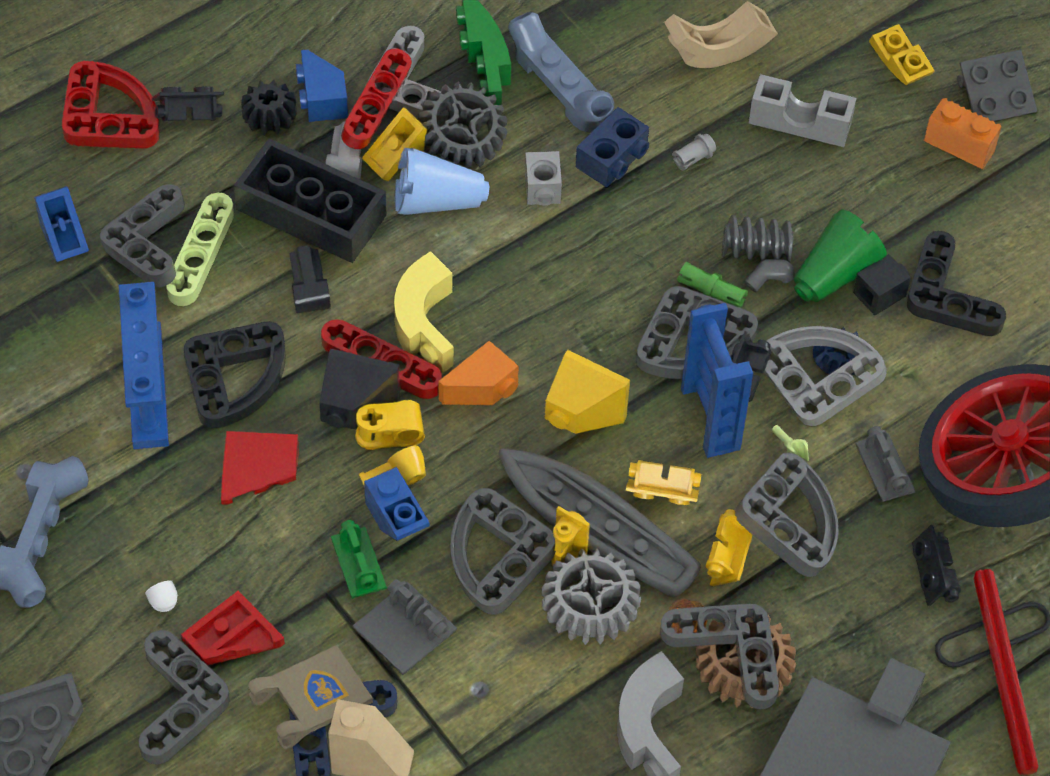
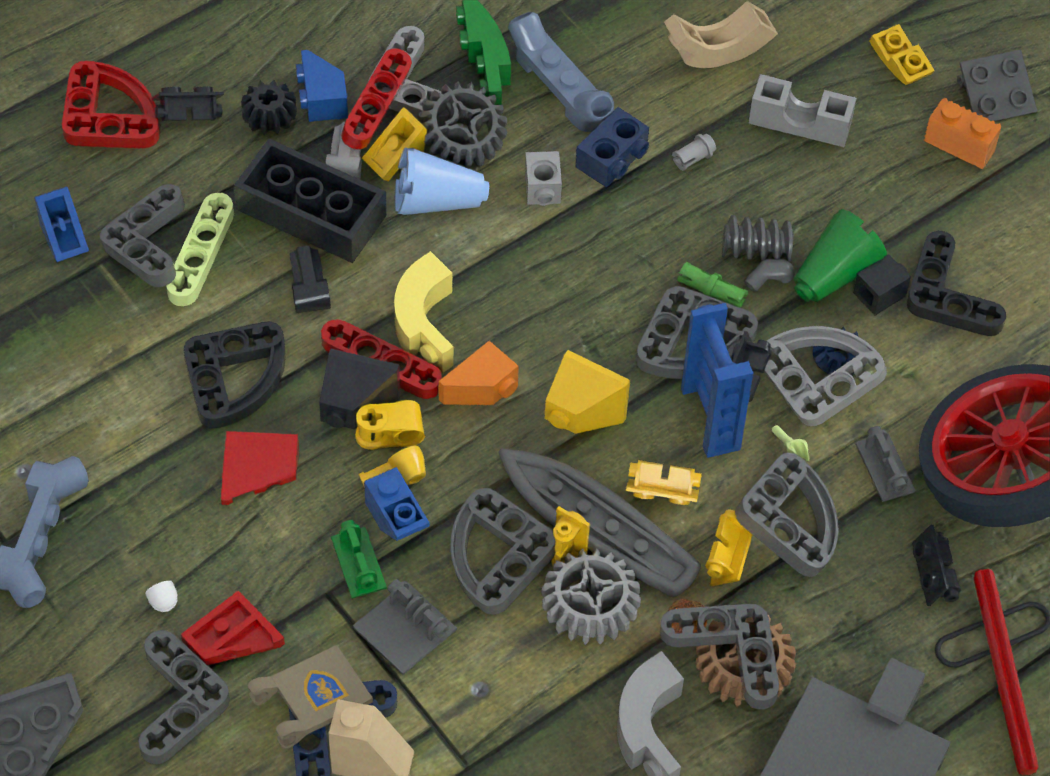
blue fence [119,282,169,449] -> none

